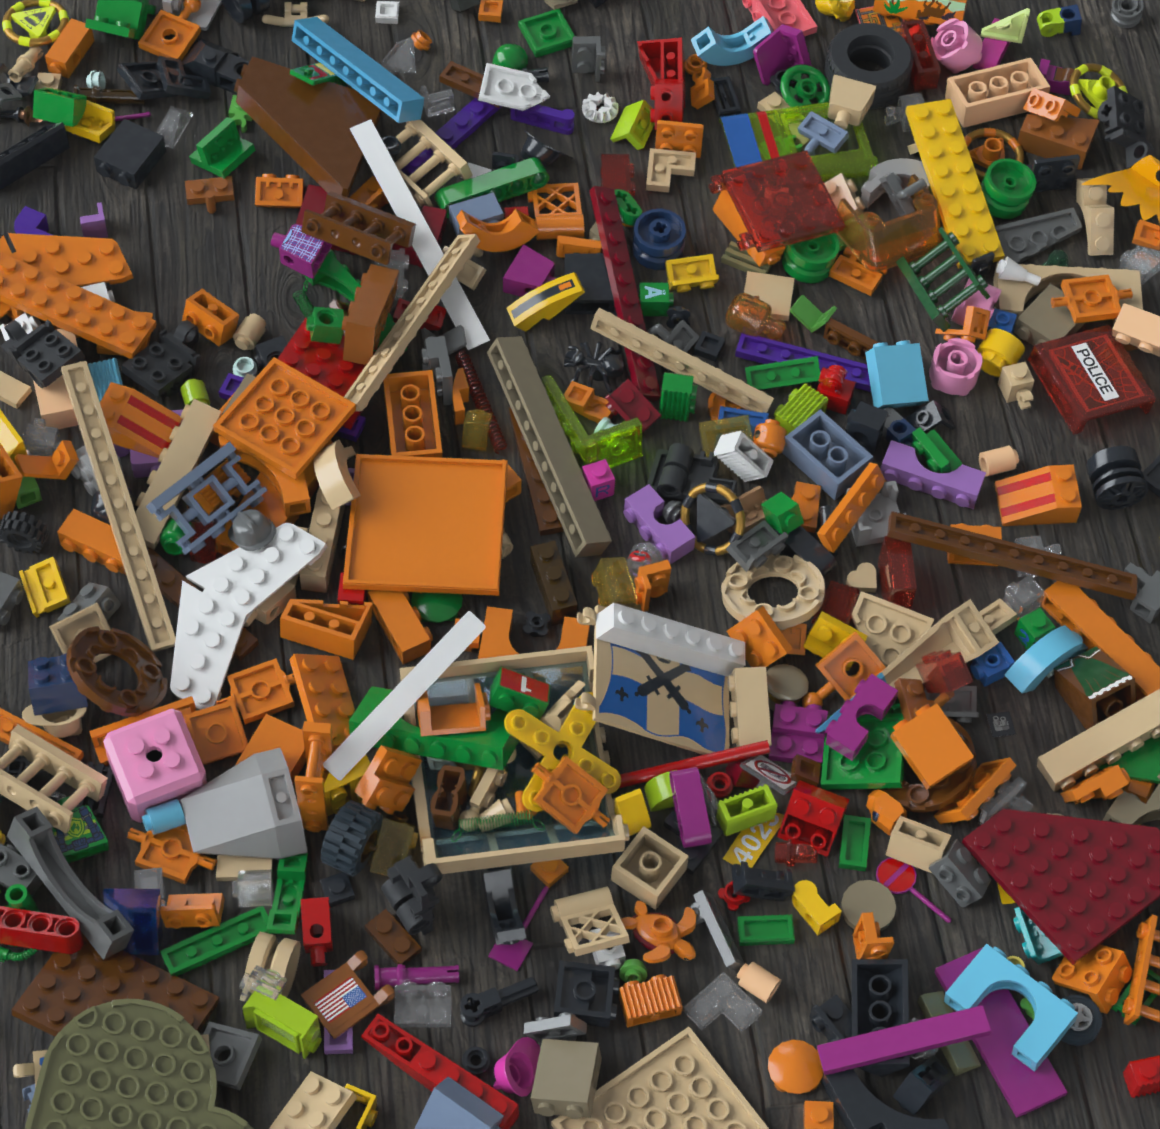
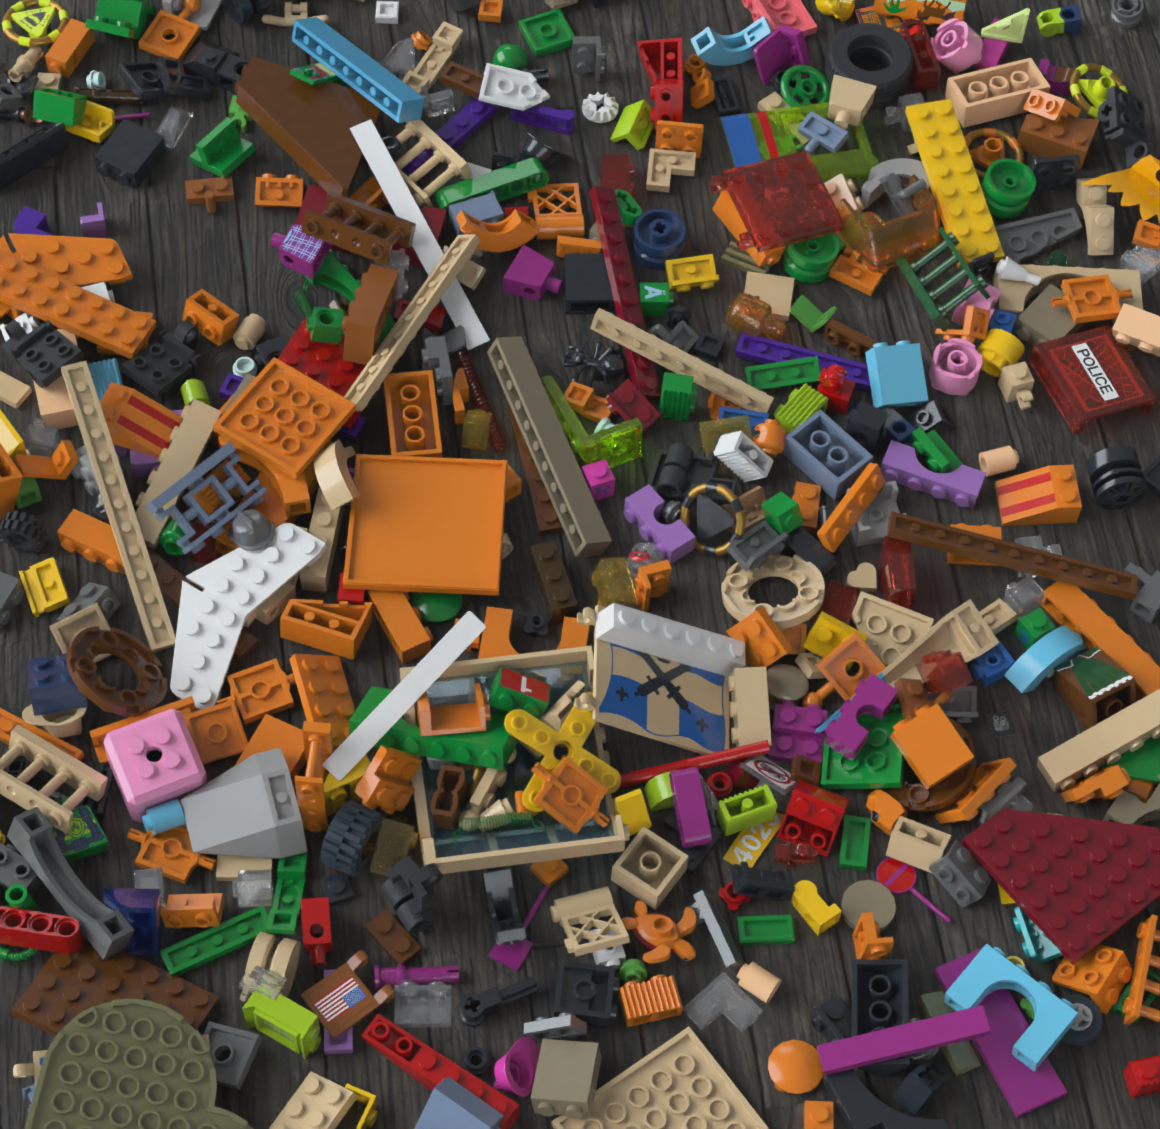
yellow slope [507,272,585,332] -> none
none -> tan slope [402,21,463,96]
none -> tan plate [795,653,825,679]

